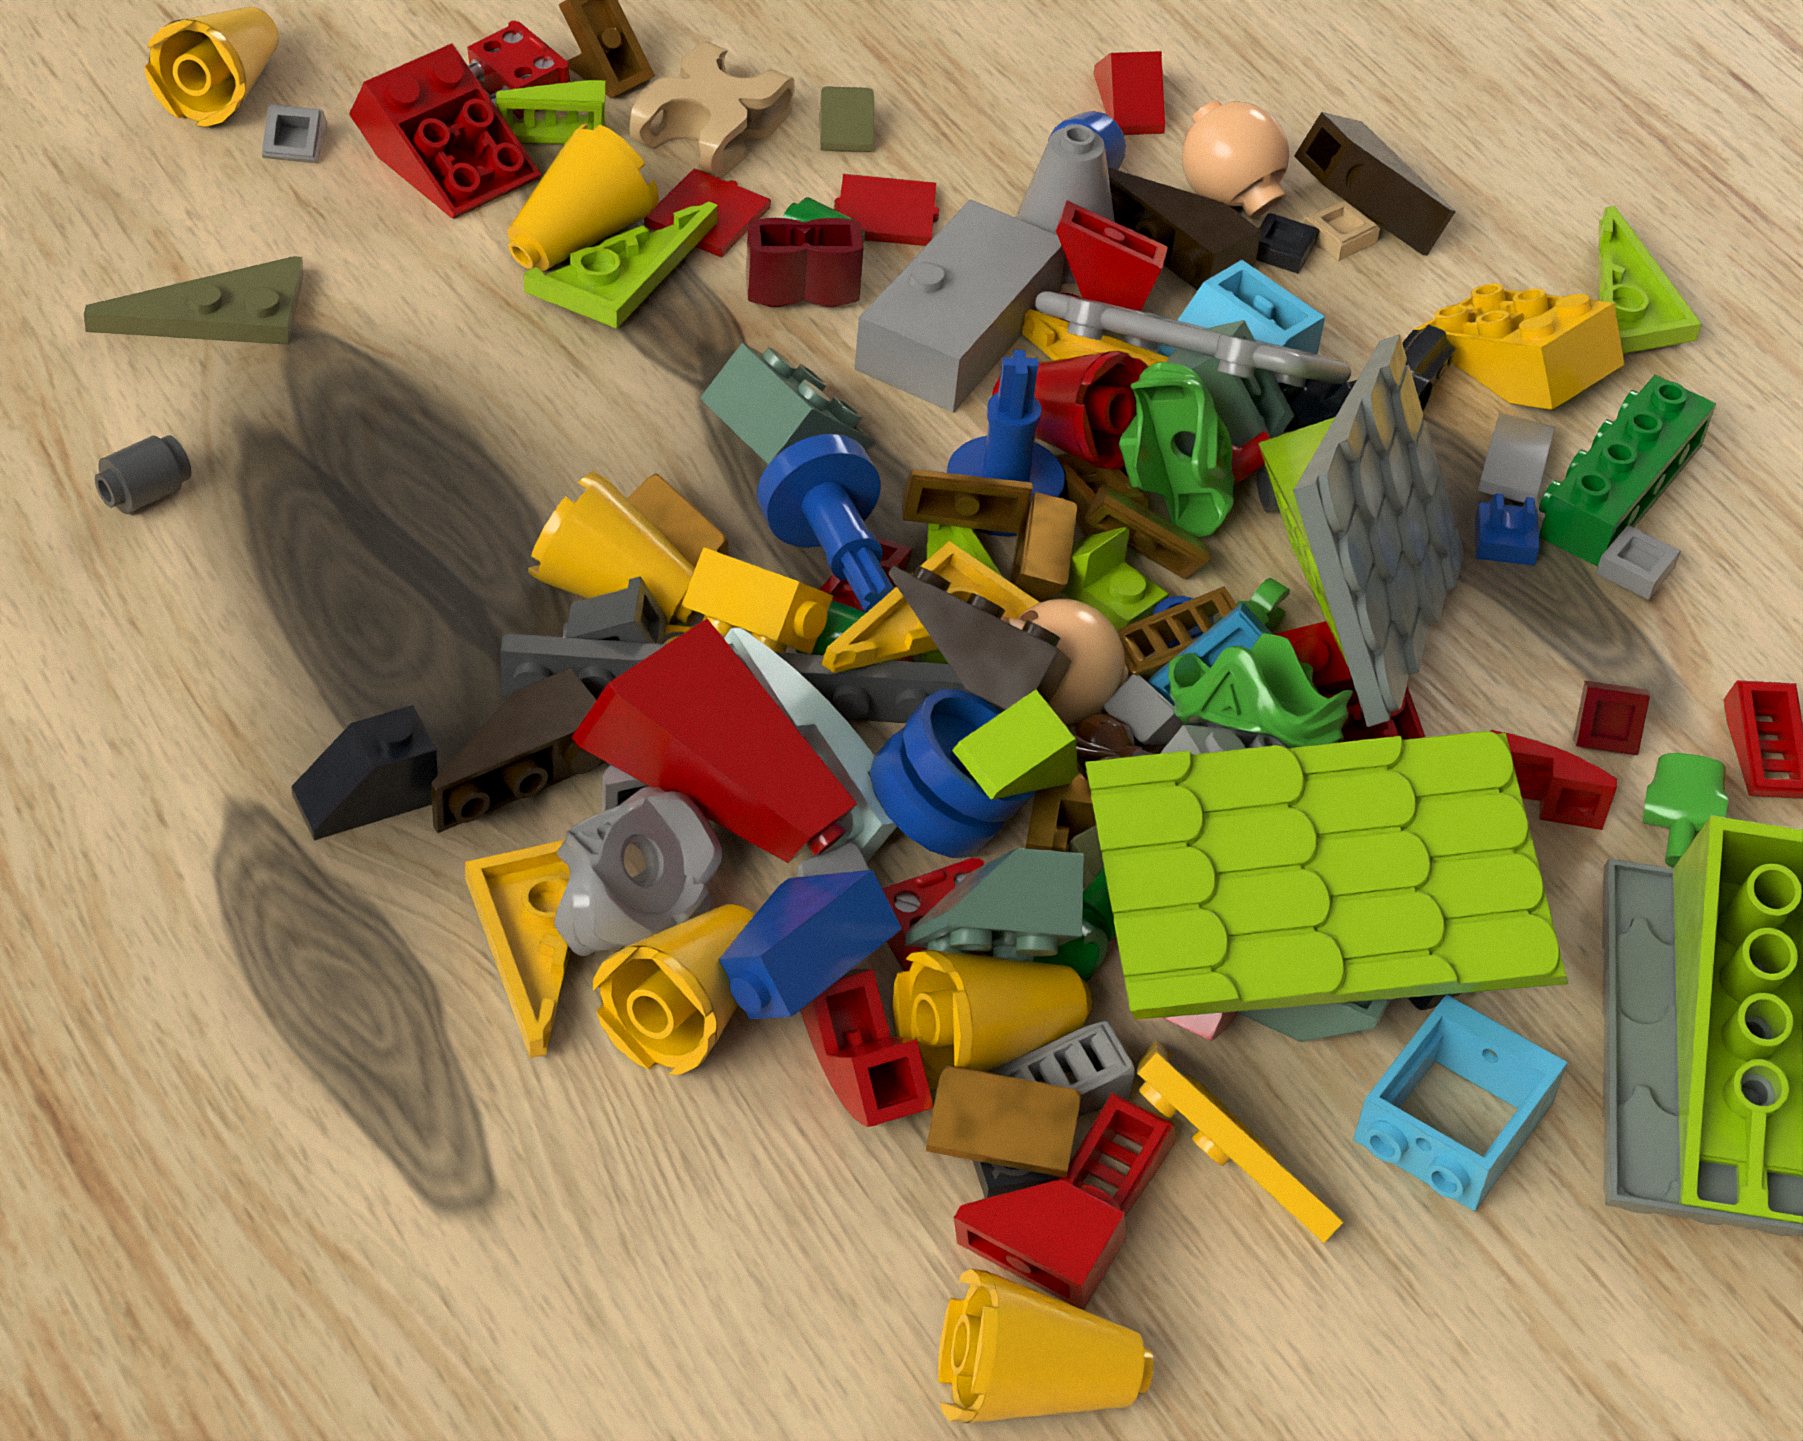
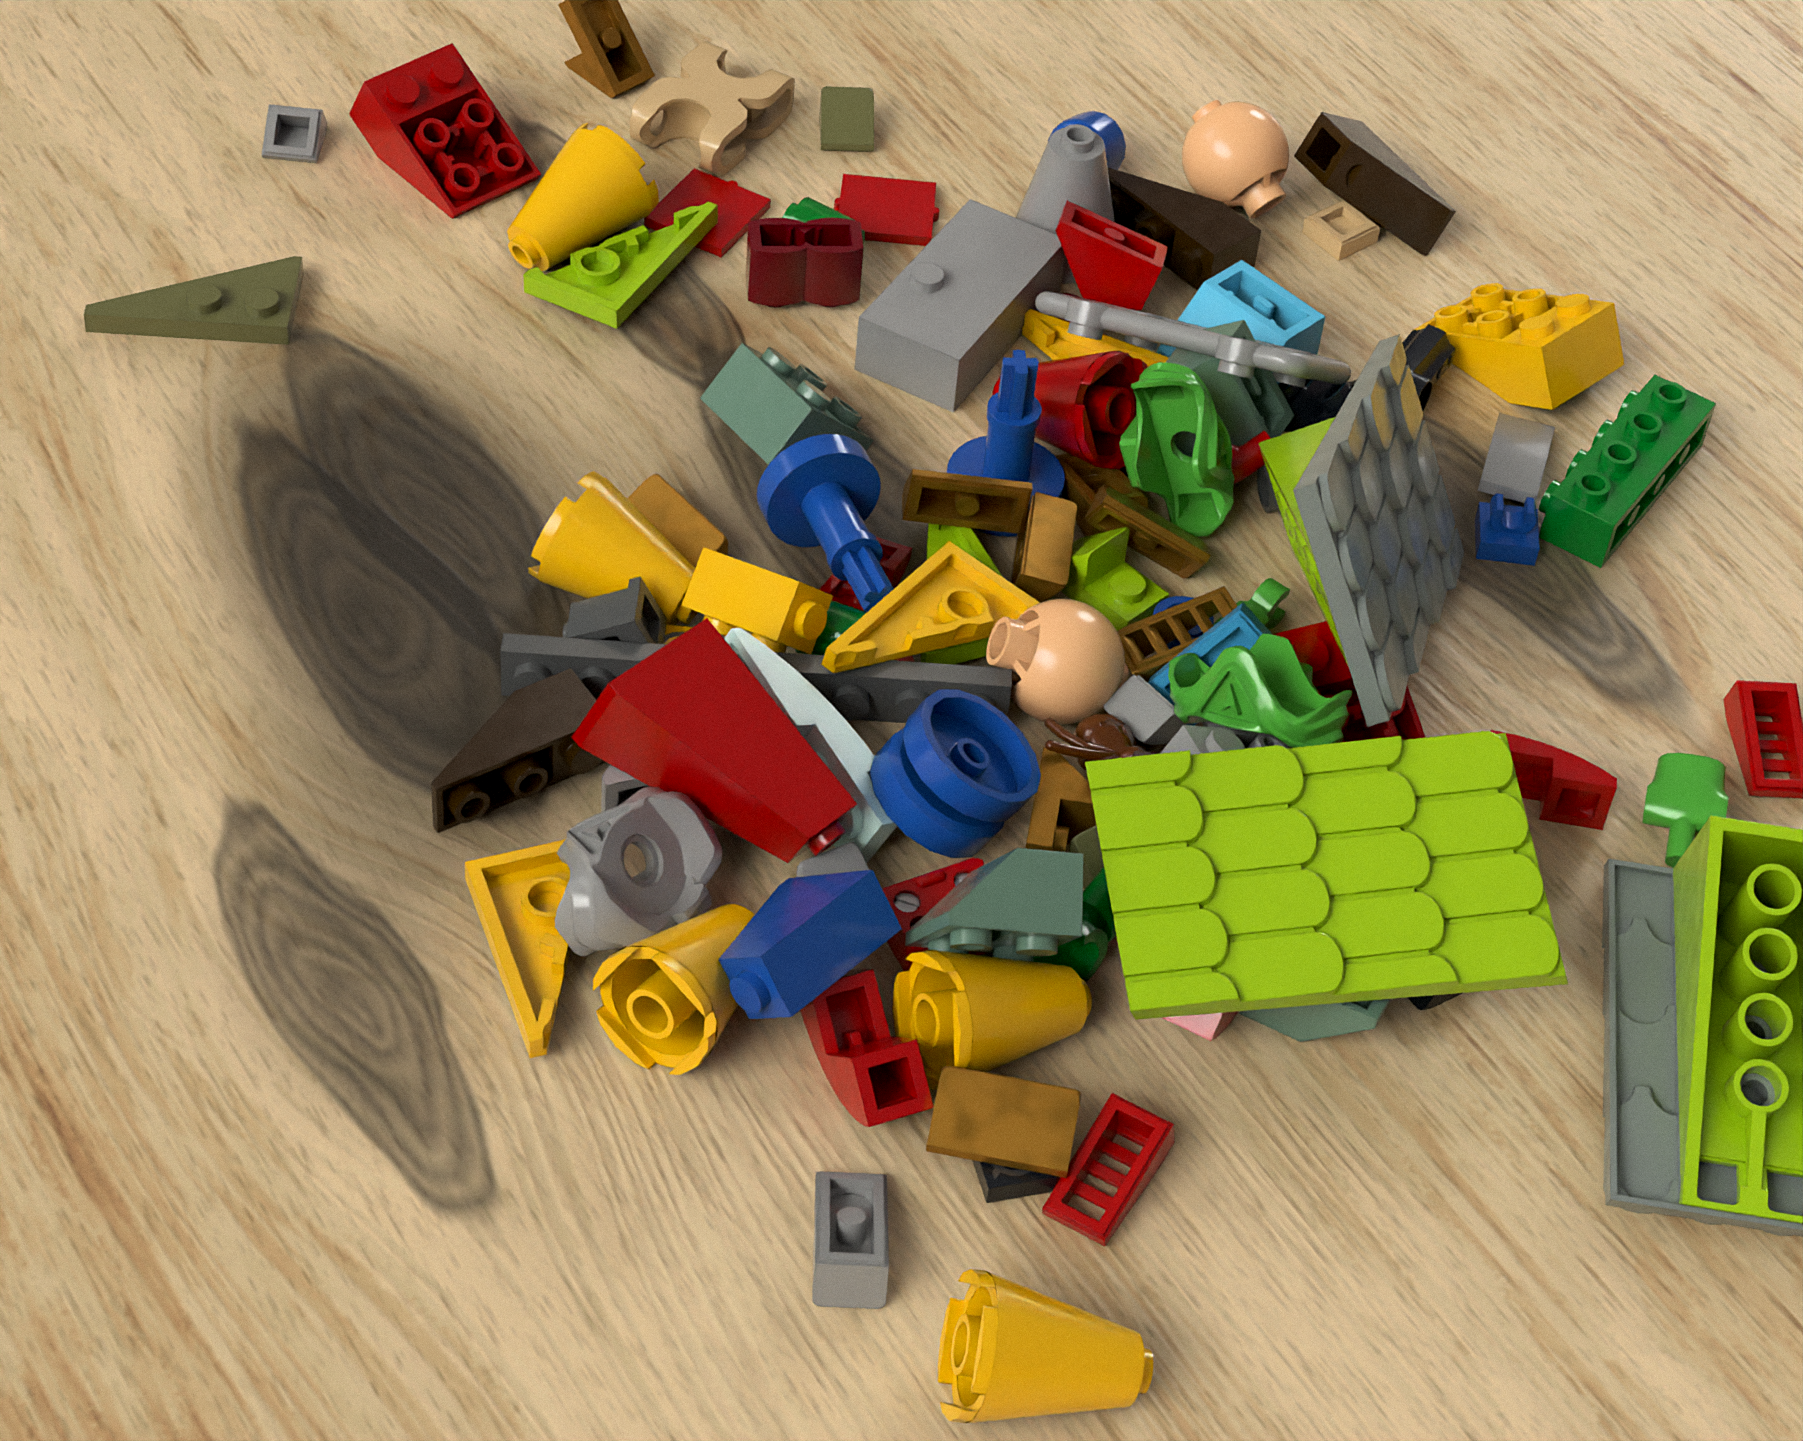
dark grey brick [94,435,191,514] -> none
yellow cone [145,7,279,127] -> none
black slope [291,705,438,841] -> none
red piece [467,20,570,120] -> none
lime slope [496,80,606,144] -> none
dark brown slope [888,565,1072,712] -> none
lime slope [952,690,1078,800] -> none
red slope [953,1179,1126,1310] -> none
light grey slope [988,1020,1135,1116] -> none
red slope [1093,51,1165,135] -> none
yellow wing [1137,1040,1343,1243] -> none
black tile [1256,213,1319,274] -> none
medium azure window [1353,994,1568,1211] -> none
dark red tile [1573,680,1650,755] -> none
light grey plate [1596,525,1681,600] -> none
lime wing [1598,206,1702,354] -> none
none -> light grey slope [812,1171,889,1309]

